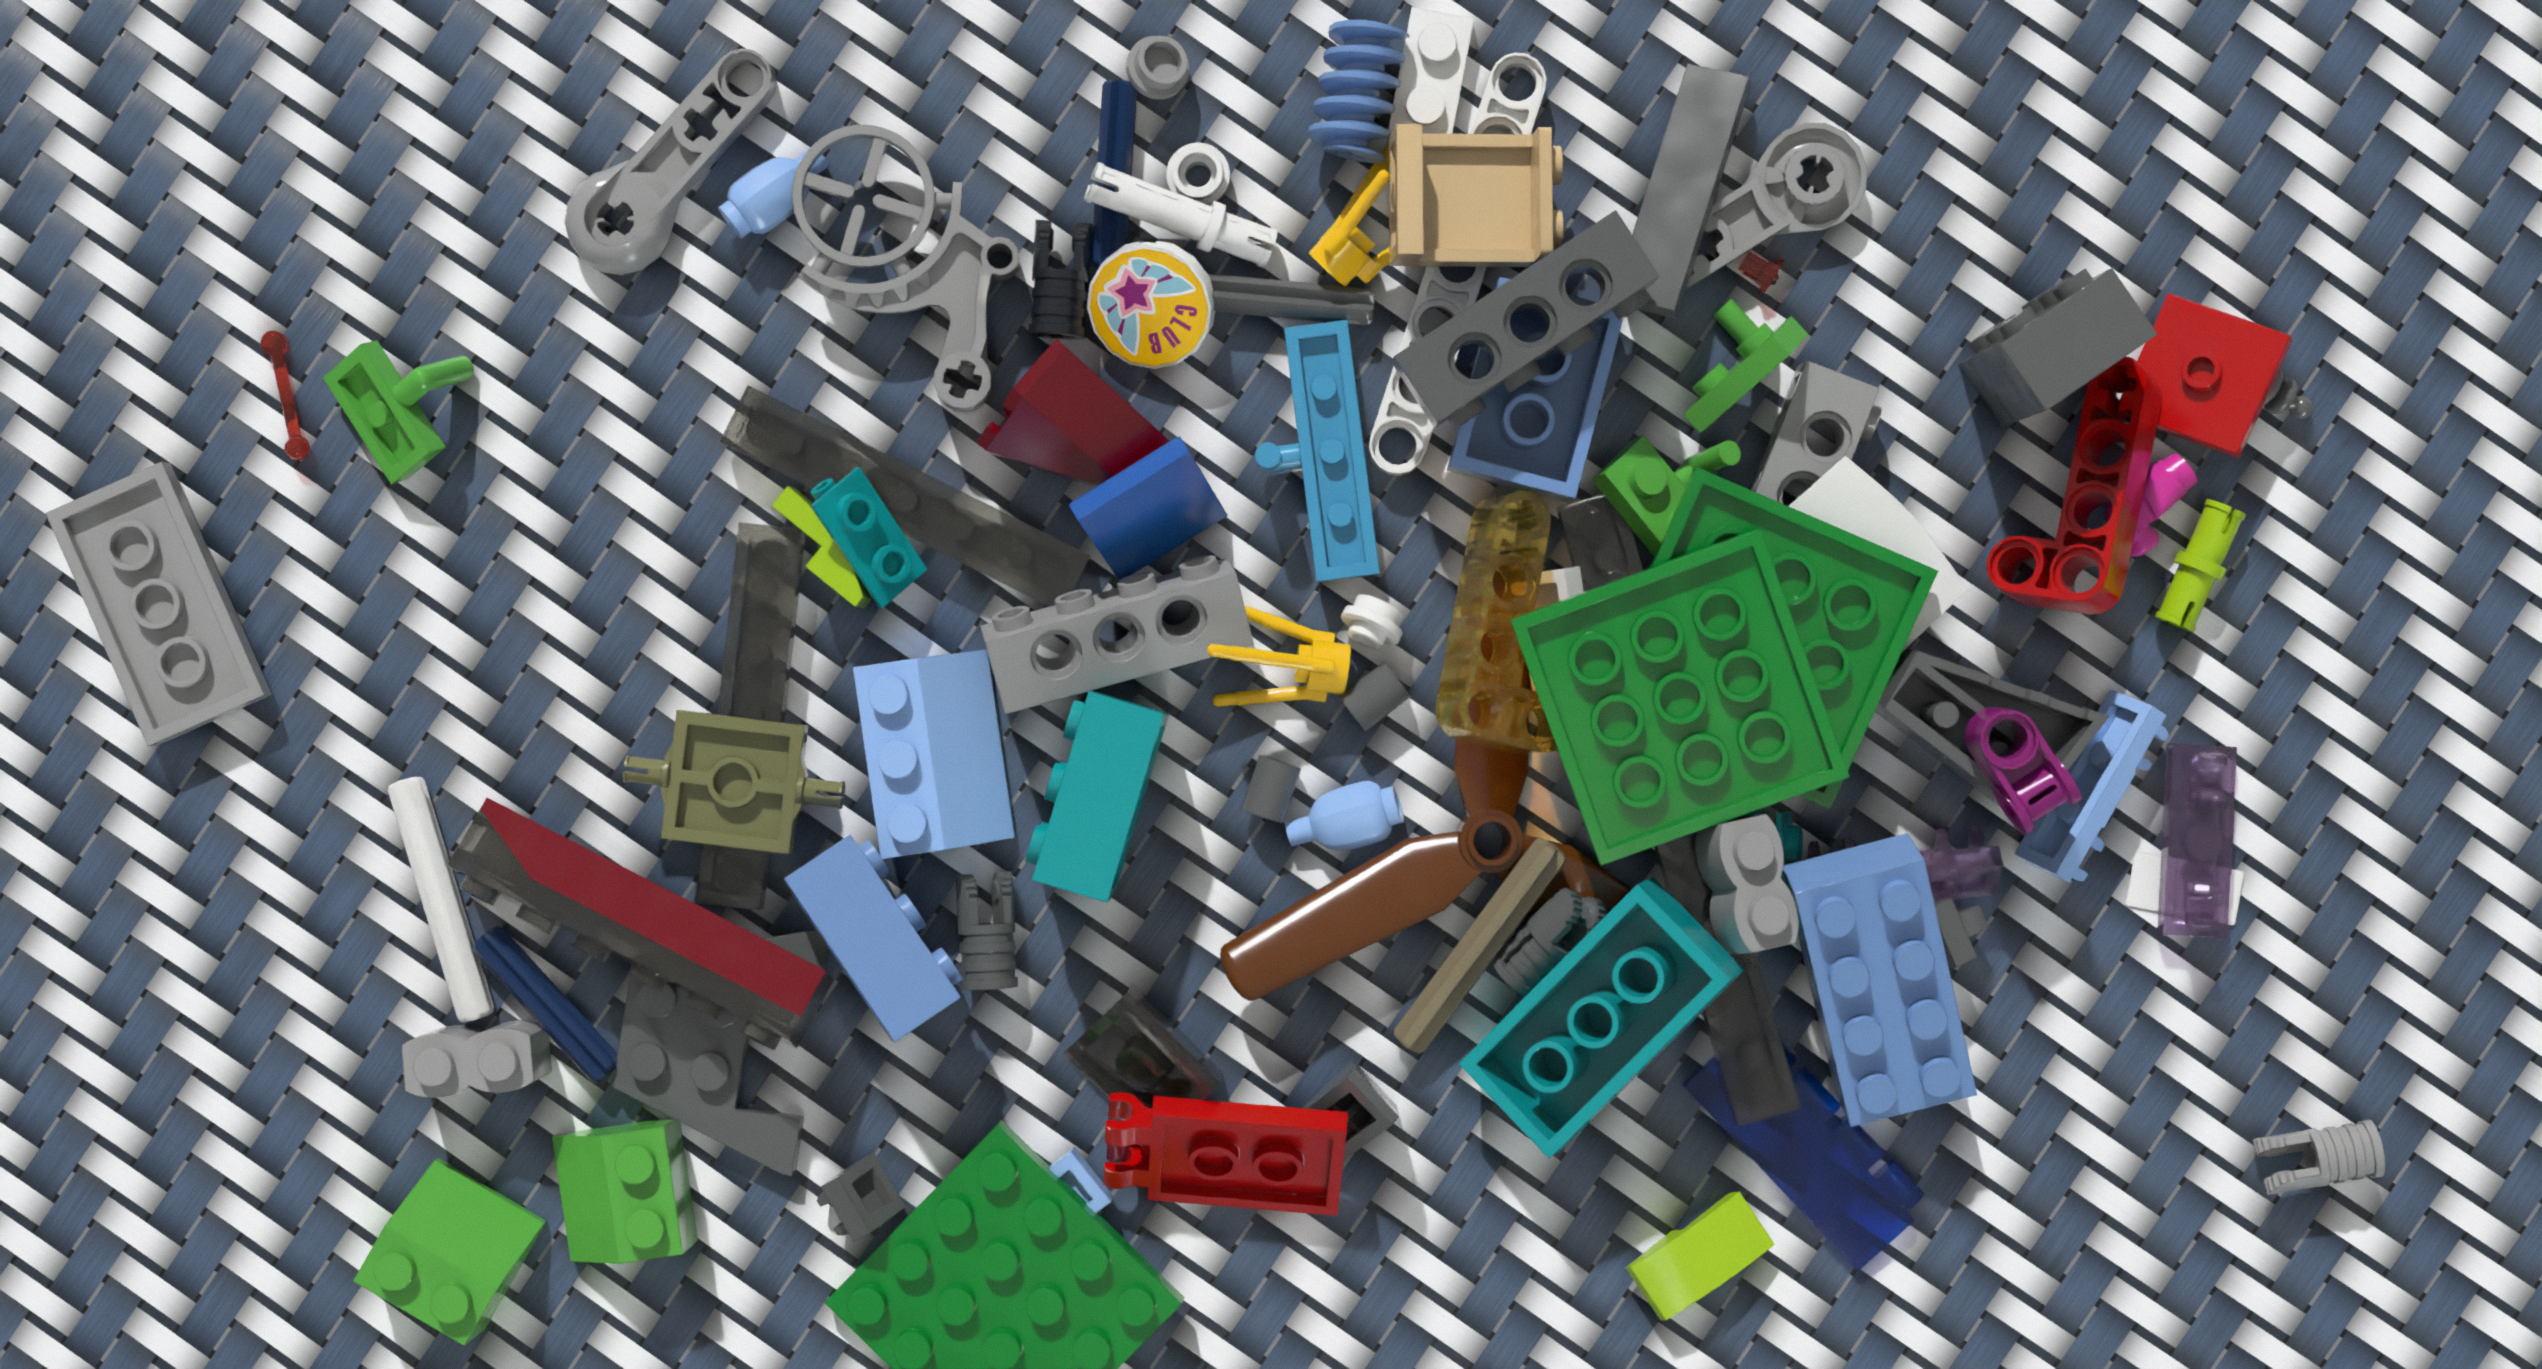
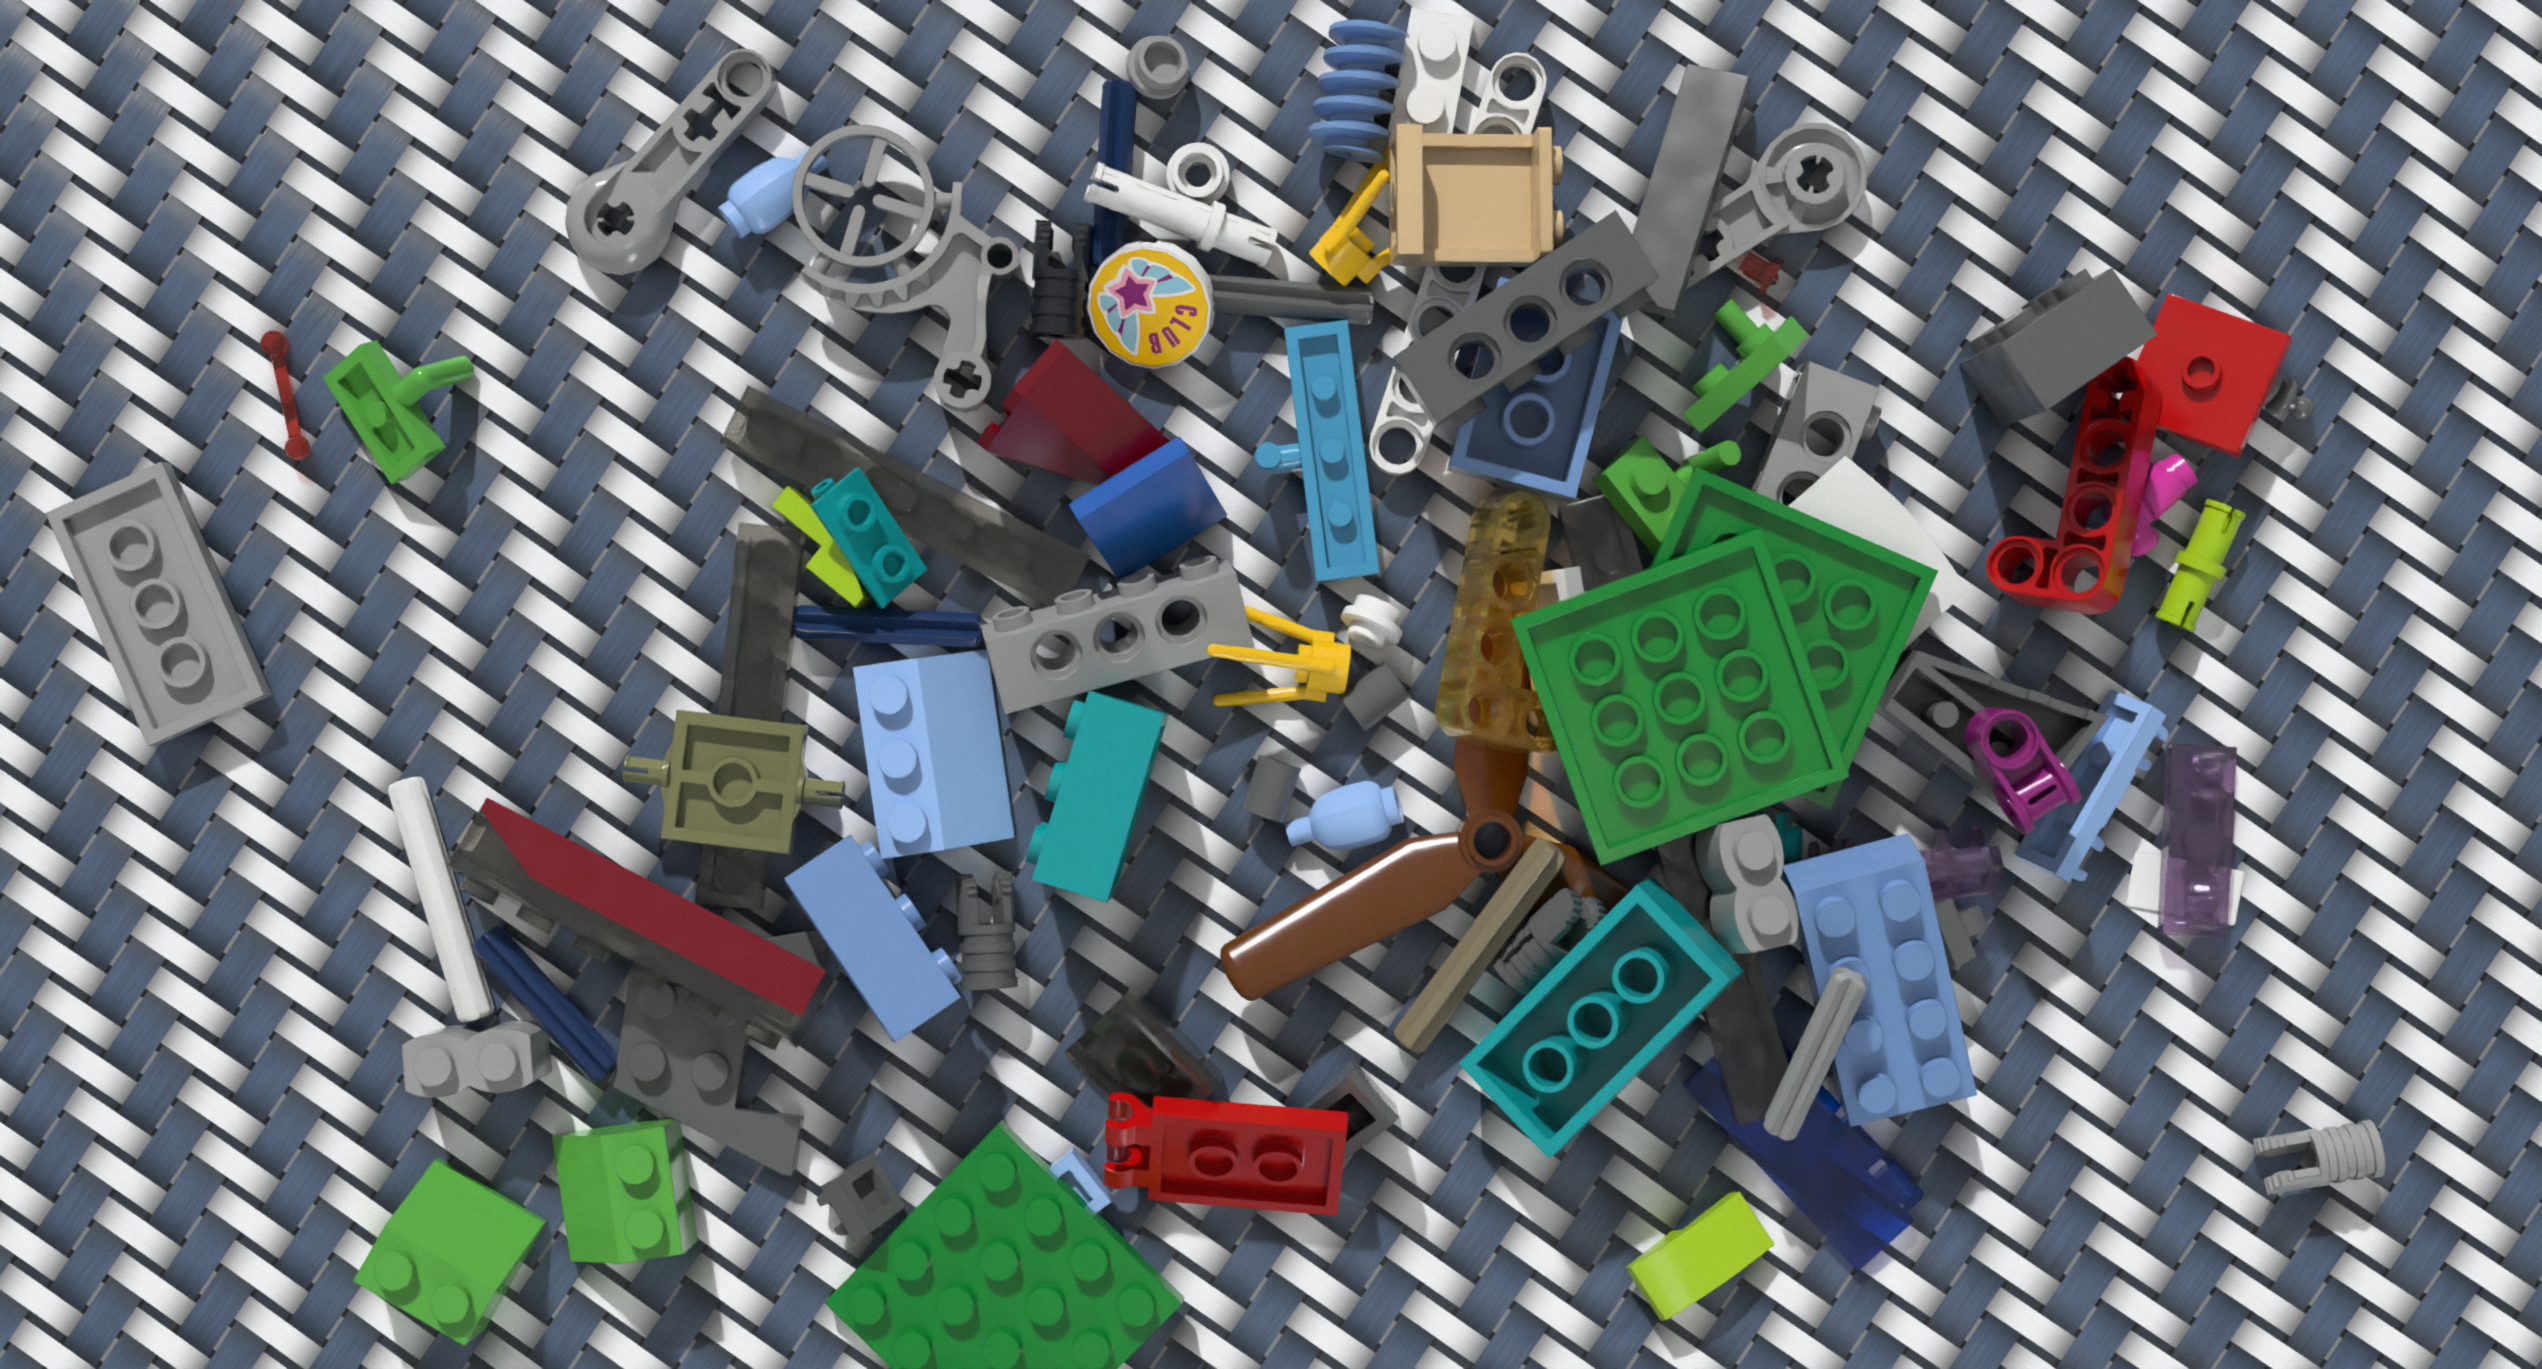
none -> dark blue axle [794,605,983,648]
none -> light grey axle [1763,967,1867,1141]

